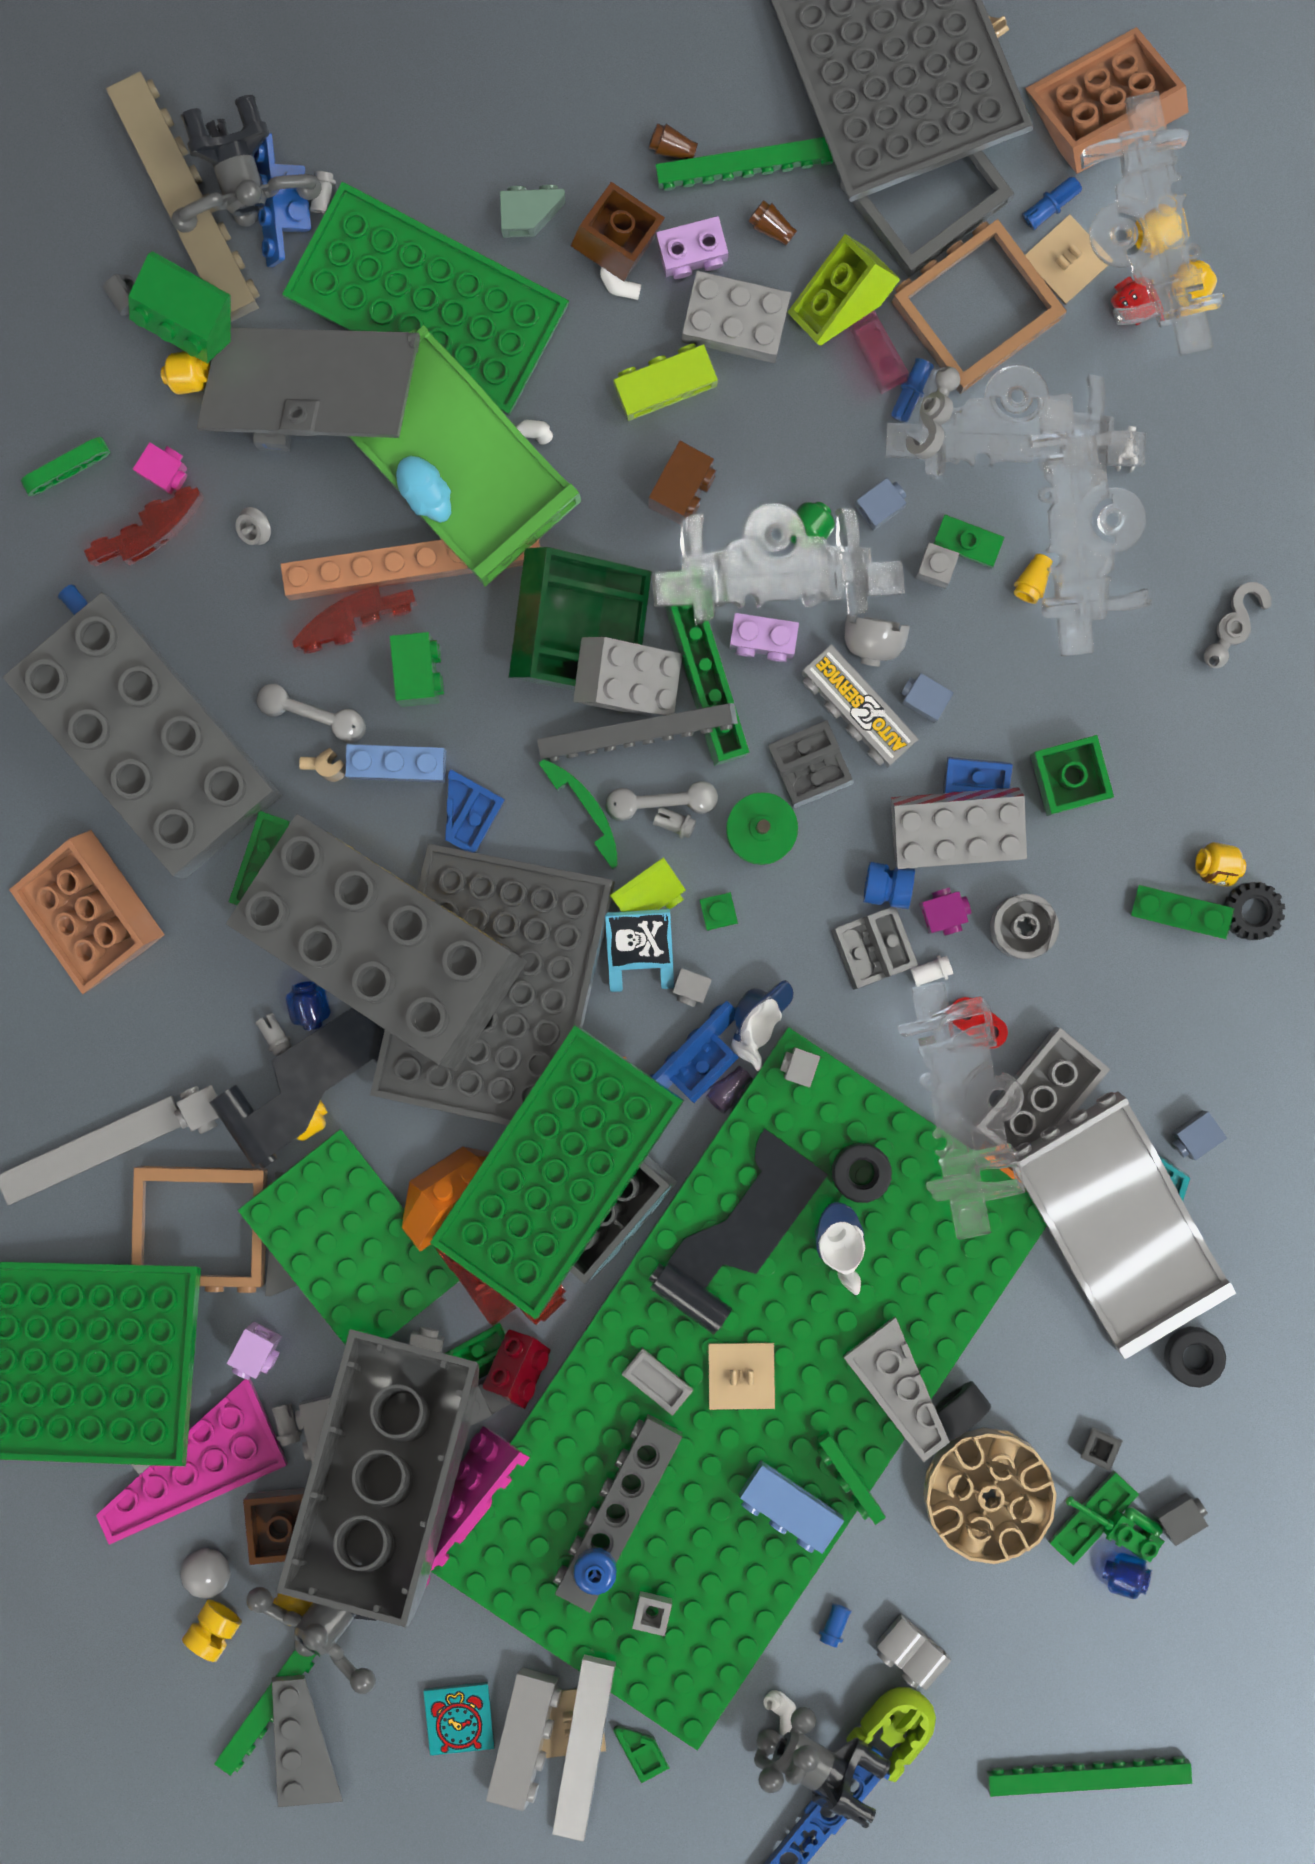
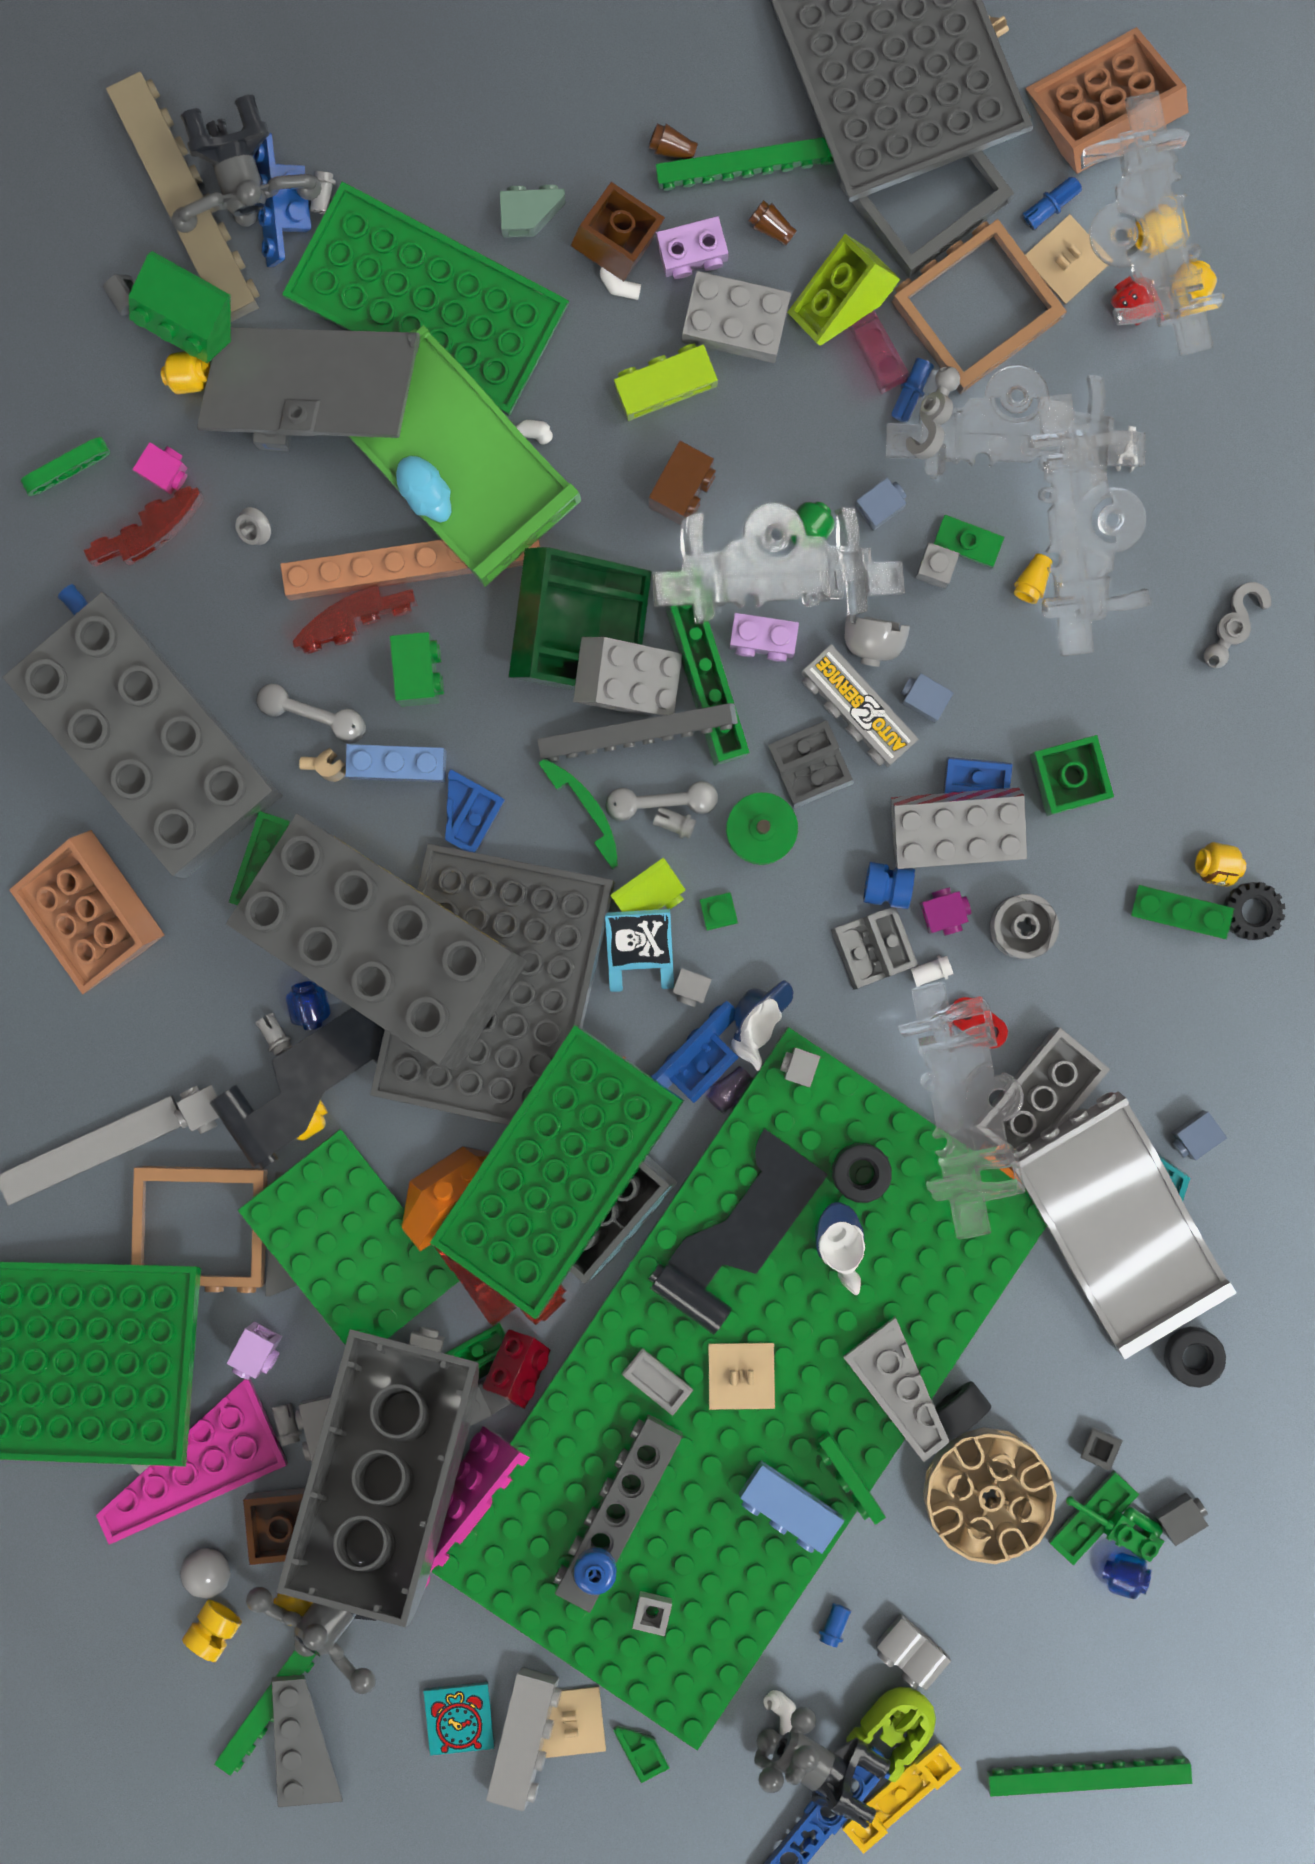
tile [552,1655,616,1842] -> none
none -> yellow slope [842,1743,962,1854]

